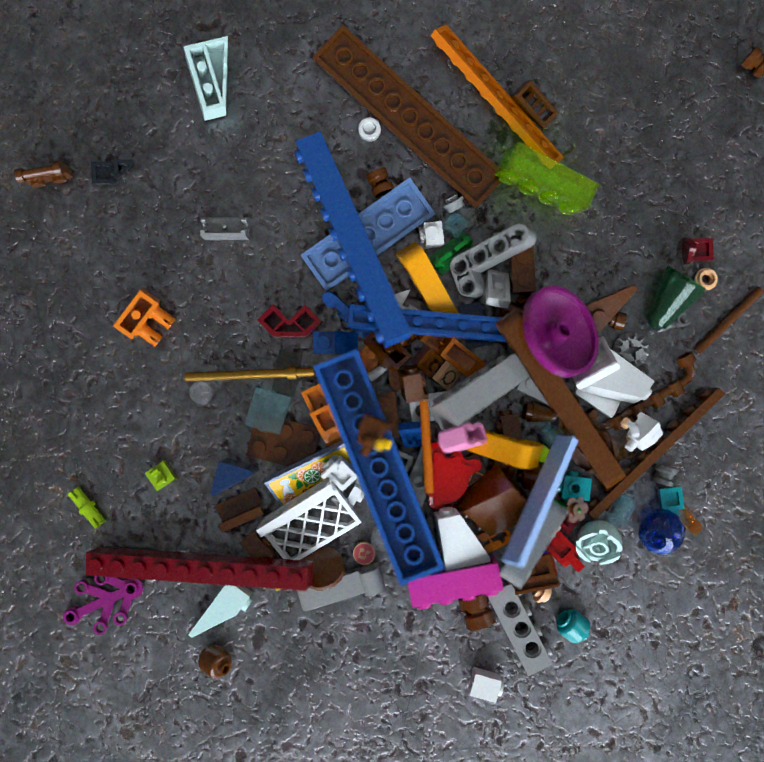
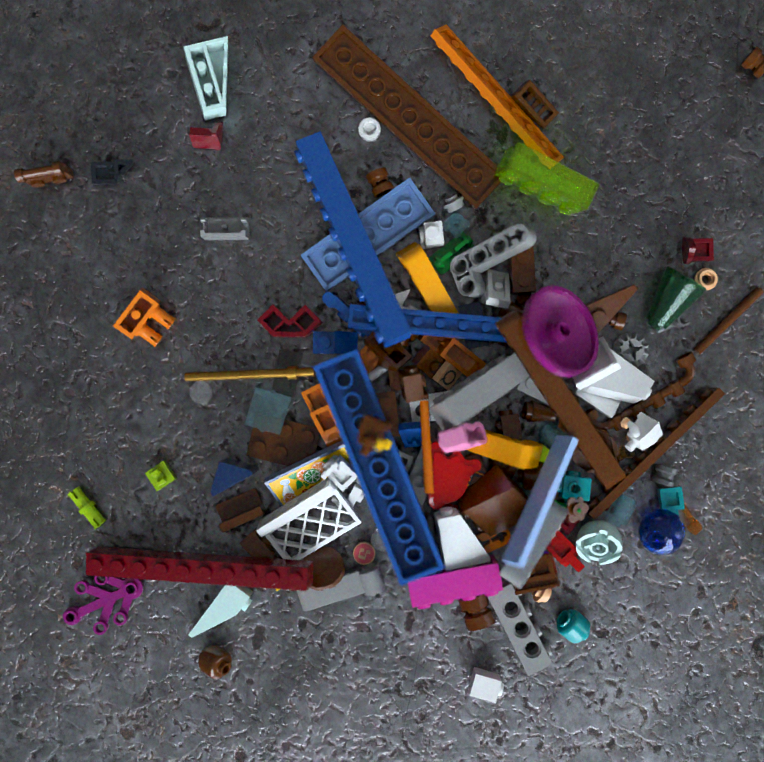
none -> dark red tile [189,122,223,150]

